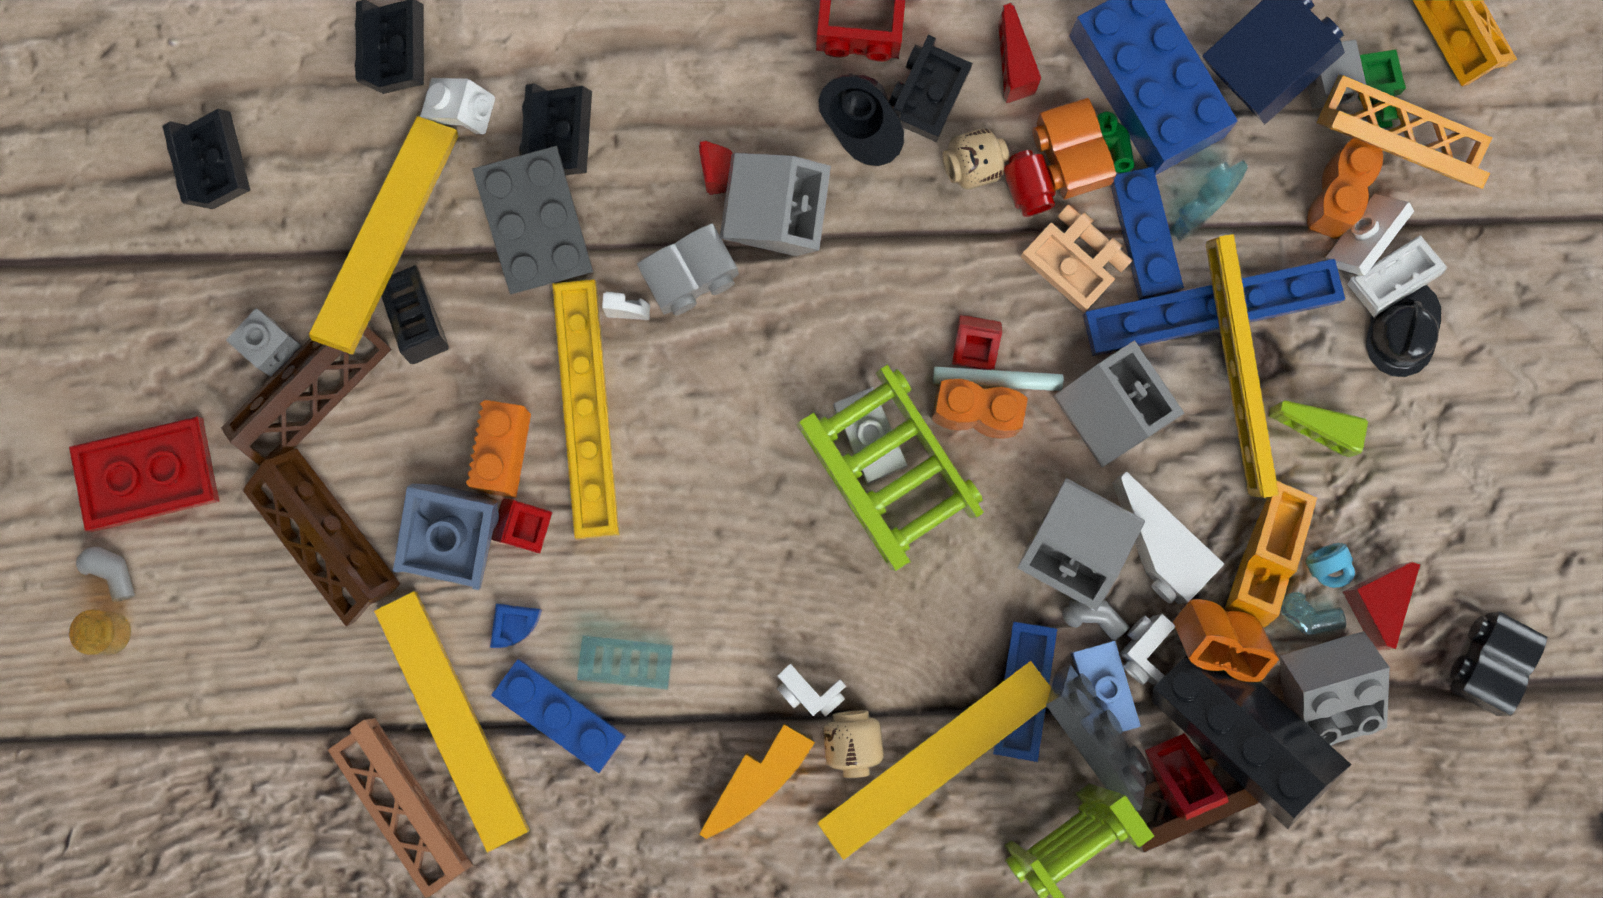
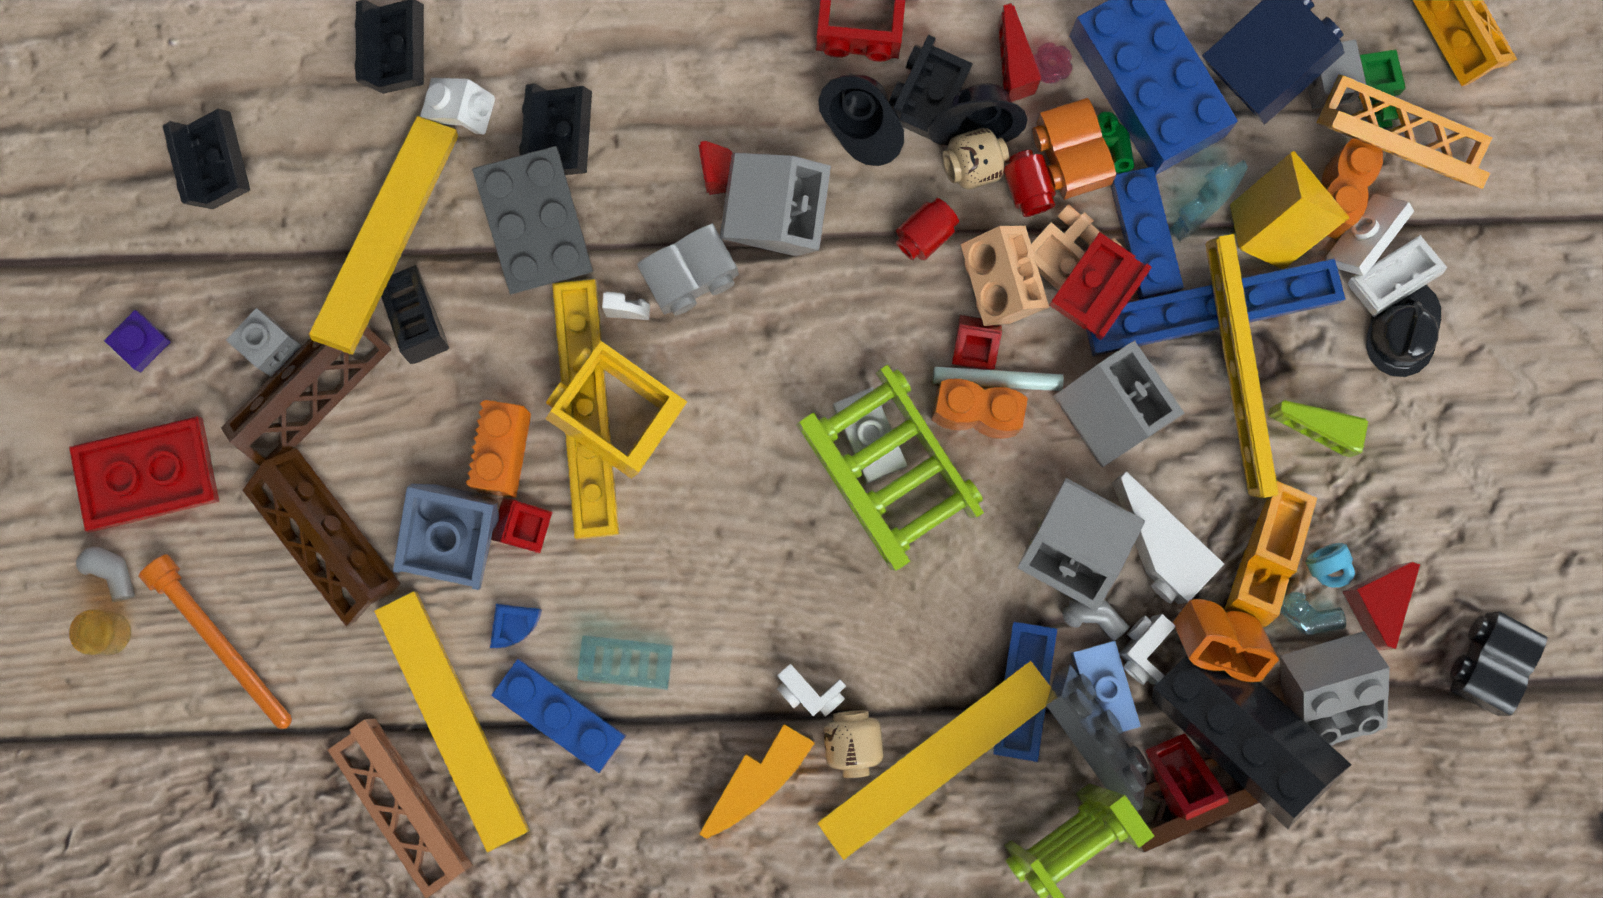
none -> dark purple plate [104,310,171,373]
none -> orange piece [138,554,292,729]
none -> yellow window [545,341,687,479]
none -> red brick [896,198,959,261]
none -> black piece [928,83,1028,145]
none -> light nougat brick [961,226,1049,326]
none -> clear pink plate [1033,43,1073,84]
none -> red plate [1049,232,1152,340]
none -> yellow slope [1230,151,1350,270]

